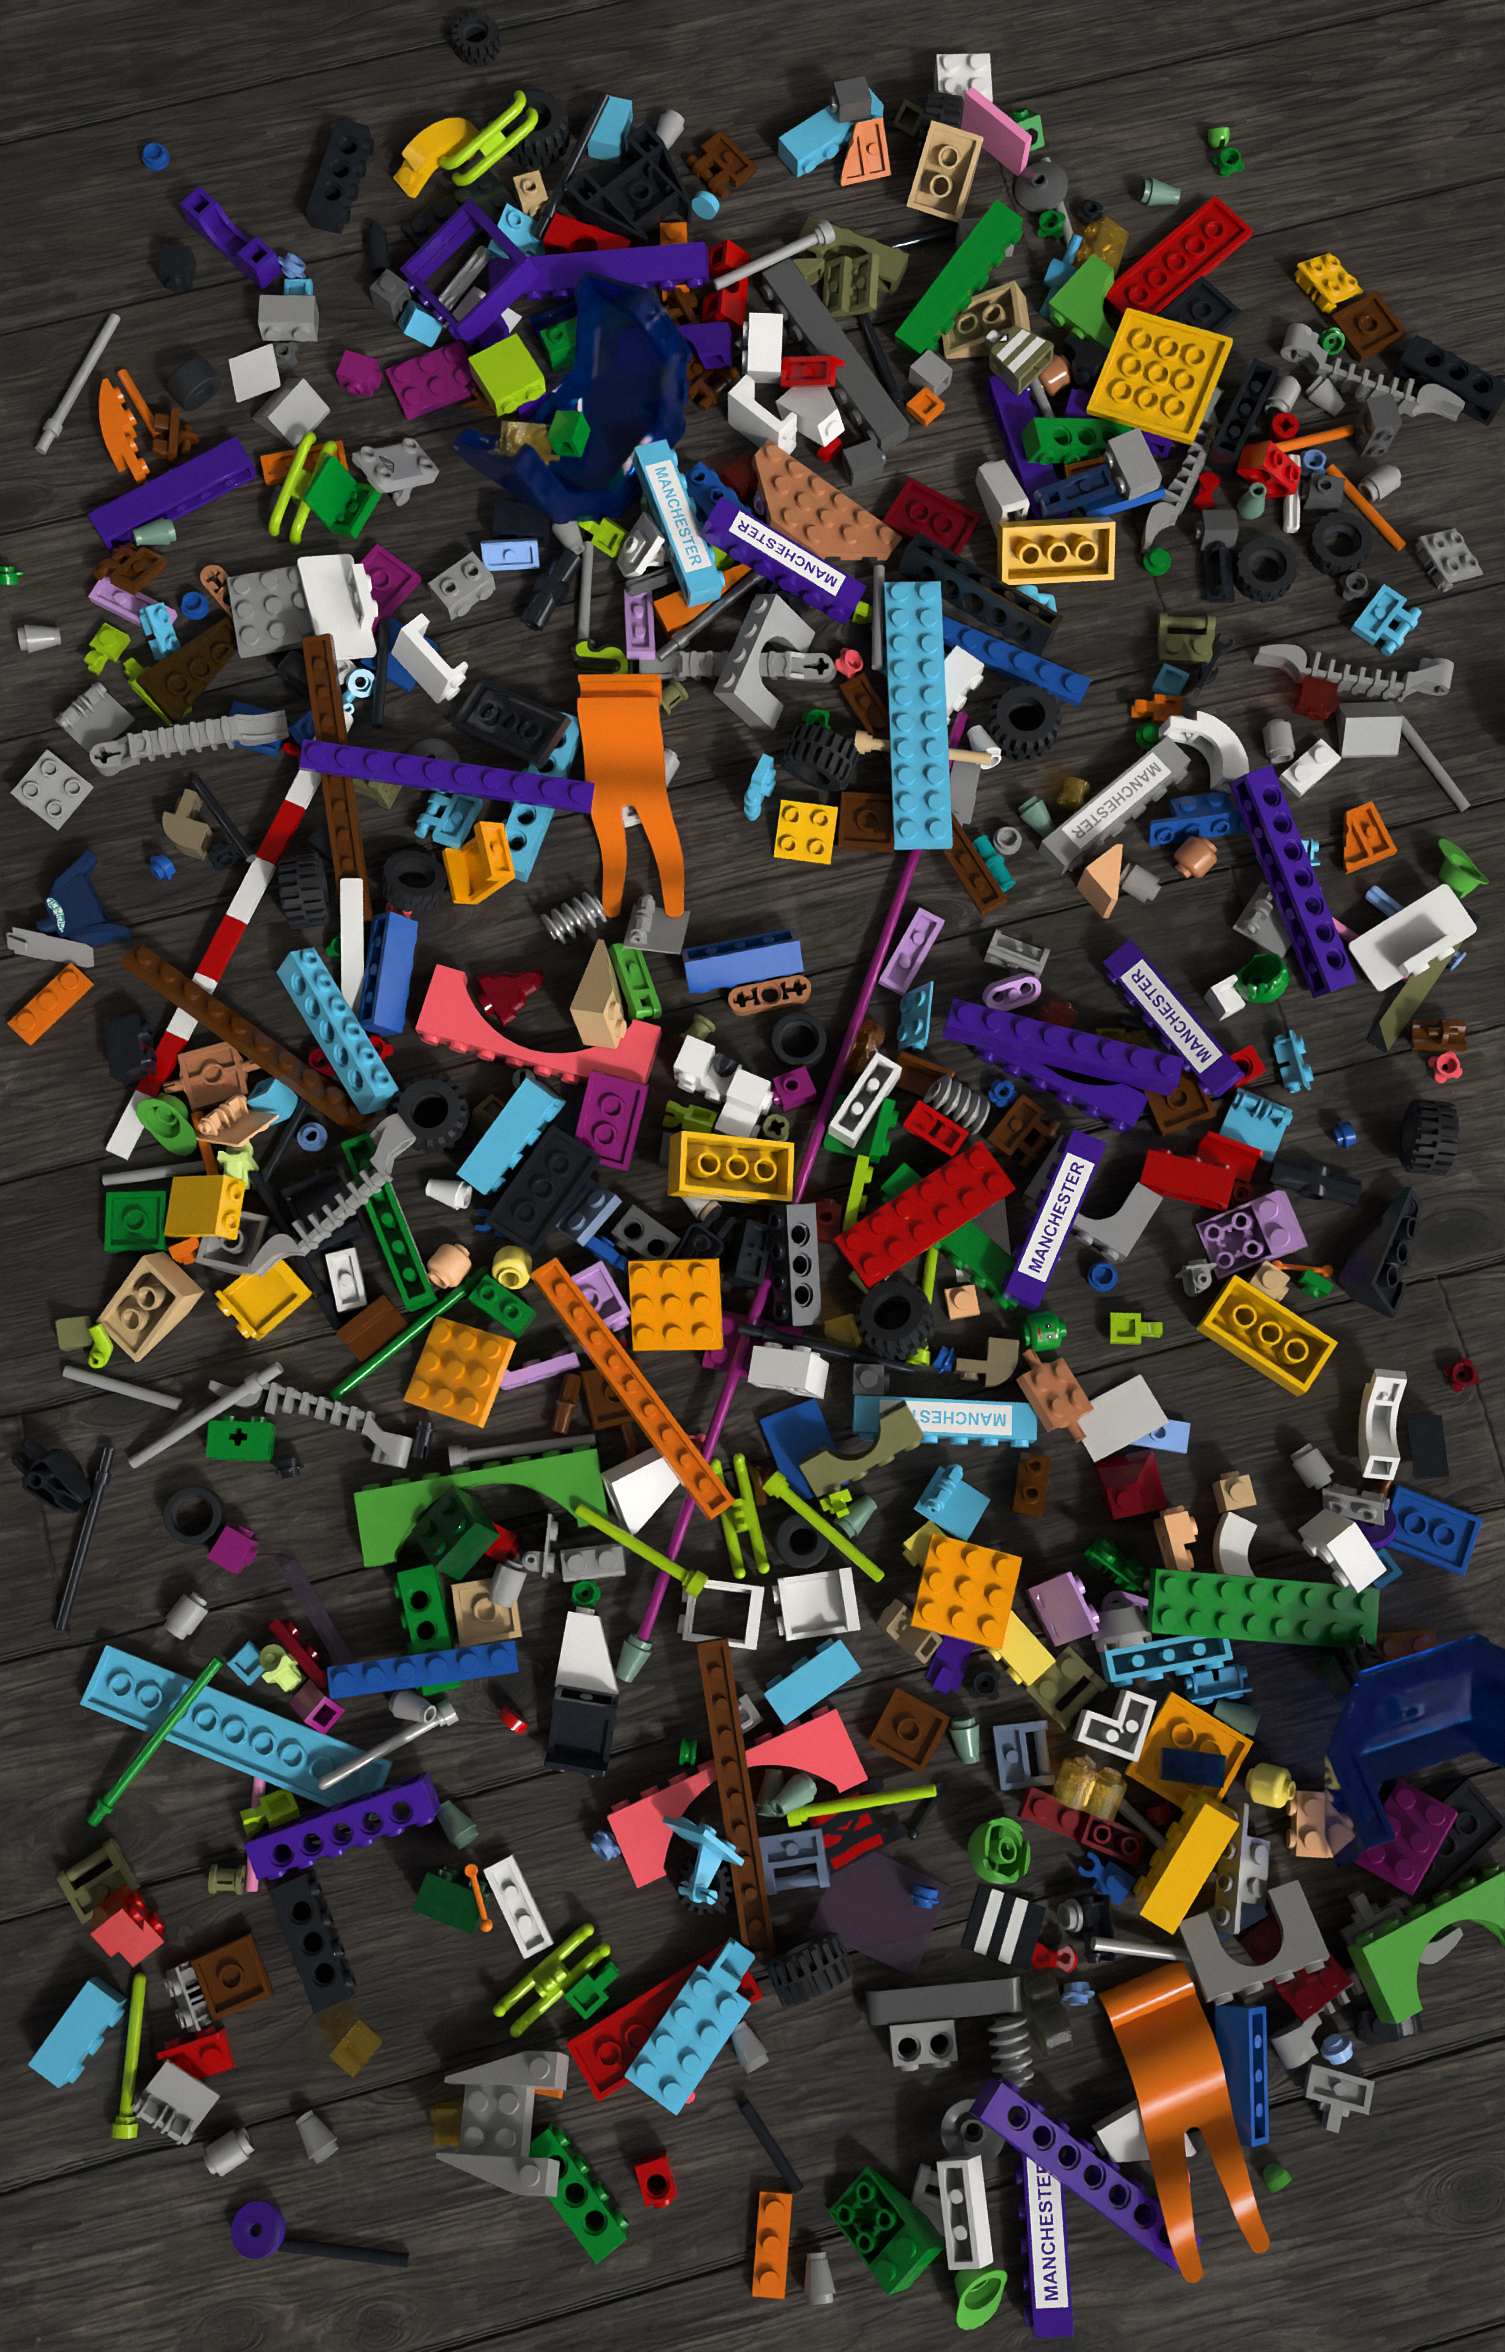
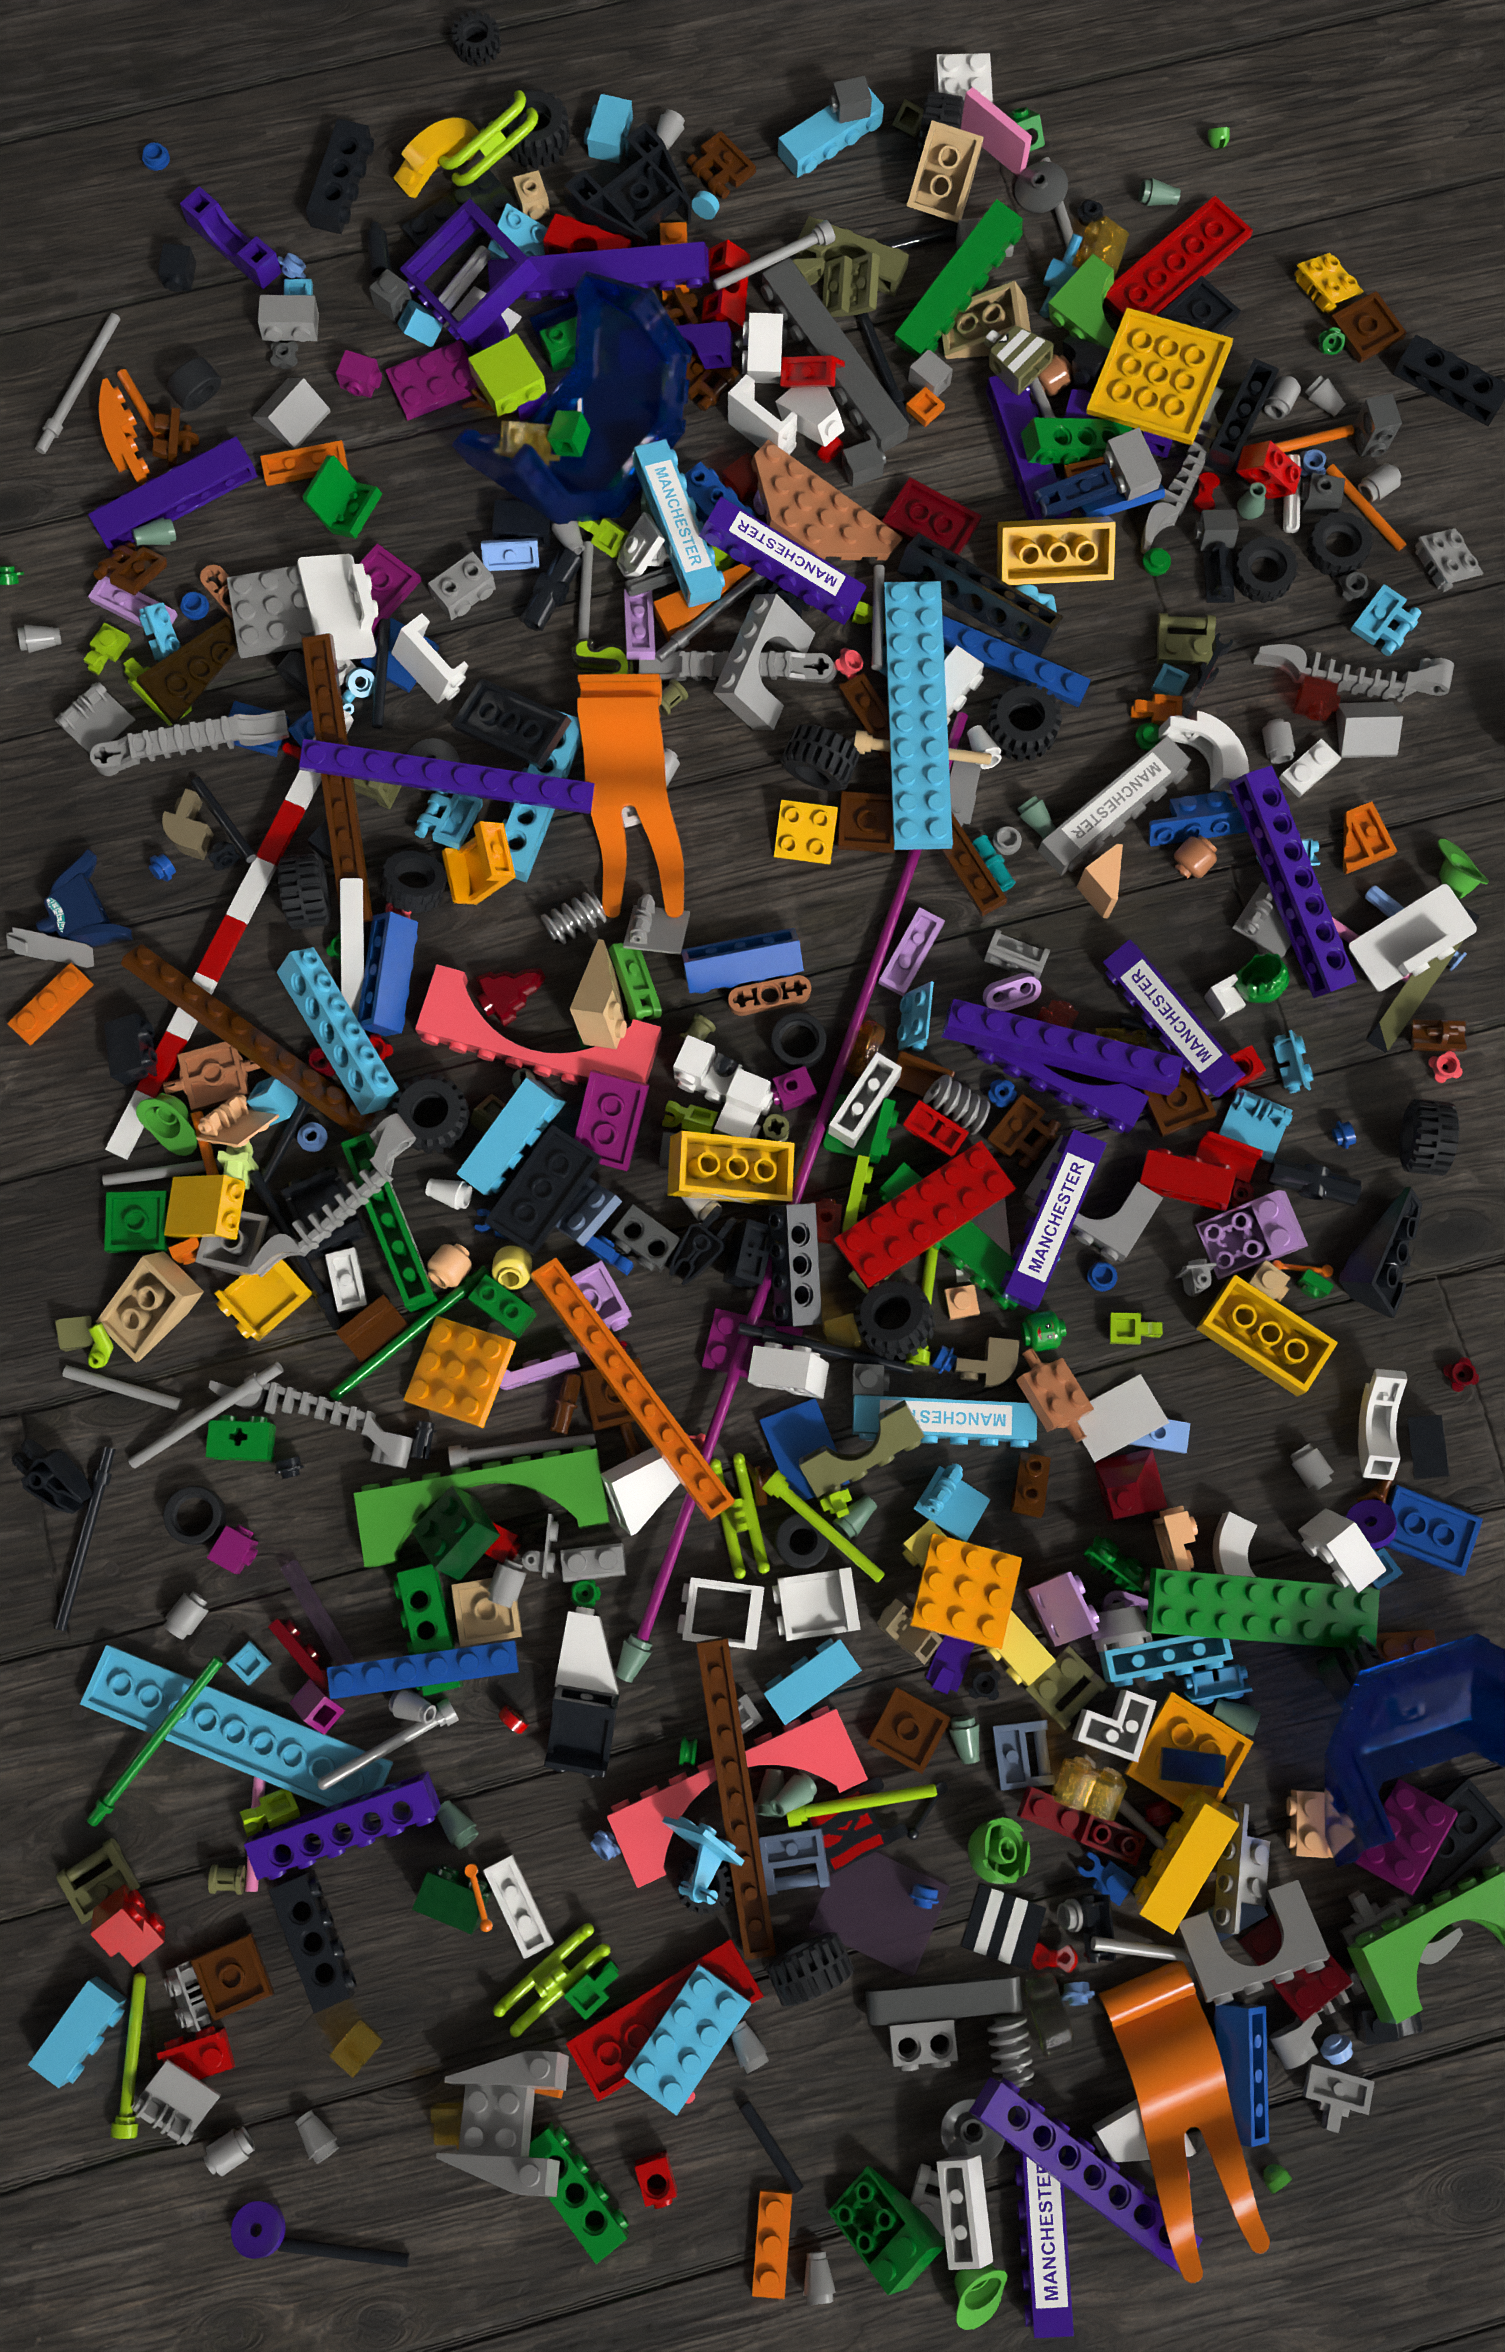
light grey hinge [11,749,94,831] -> none
white sticker [229,344,281,402] -> none
yellowish green hips [259,1644,307,1692] -> none
lime piece [268,431,337,545] -> none
light grey shield [352,438,439,506] -> none
black bar [532,92,610,241] -> none
lime piece [575,1504,709,1598] -> none
light orange plate [628,1258,723,1351] -> none
medium azure panel [707,1937,755,1994] -> none
medium azure plate [744,754,776,821] -> none
green plate [802,709,831,730] -> none
orange wing [839,117,891,186] -> none
white slope [975,460,1030,539] -> none
green plate [1037,210,1066,239] -> none
clear yellow wheel [1057,777,1090,811] -> none
light grey brick [1119,863,1161,903] -> none
tan brick [1212,1471,1257,1513] -> none
green plate [1213,147,1245,177] -> none
light yellow head [1245,1763,1296,1808] -> none
red wheel [1267,412,1299,443] -> none
light grey piece [1281,323,1465,421] -> none
light grey hinge [1322,1483,1390,1526] -> none
light grey bar [1401,715,1470,812] -> none

